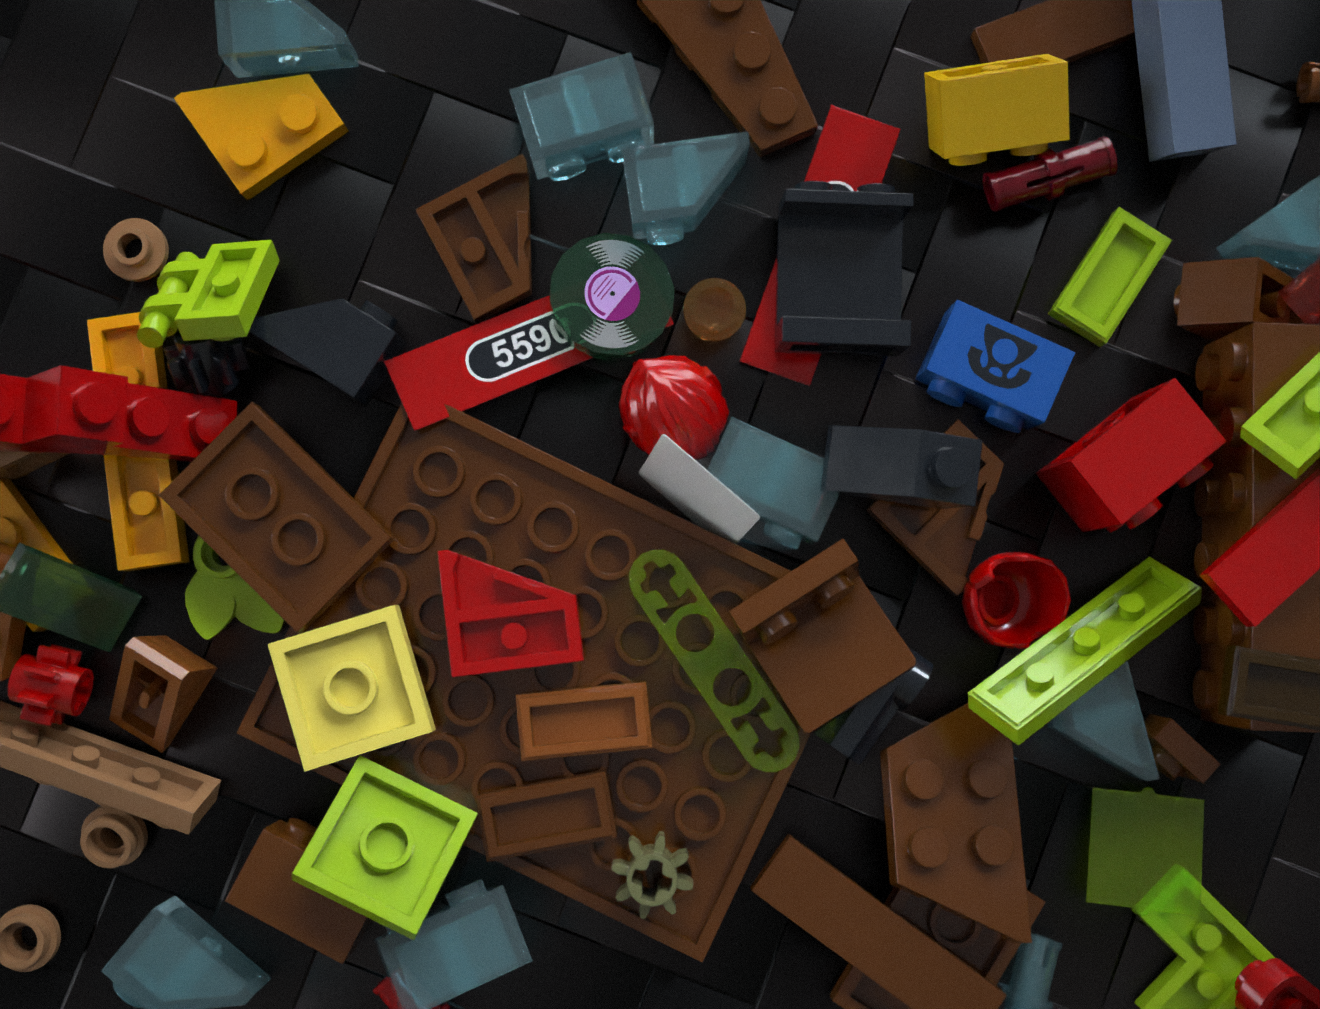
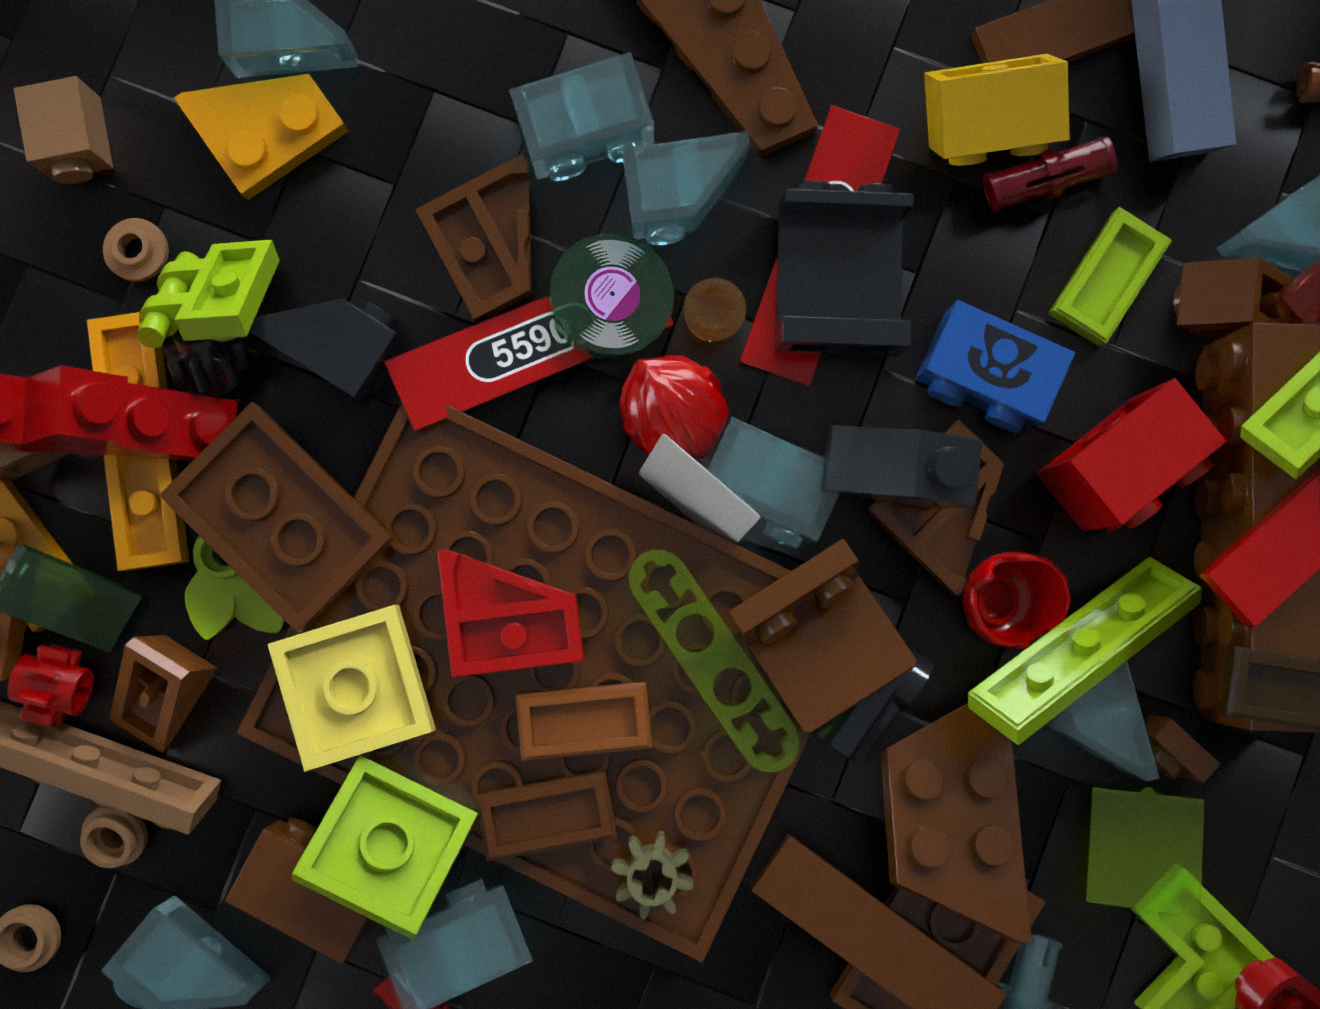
none -> medium nougat brick [14,76,113,184]

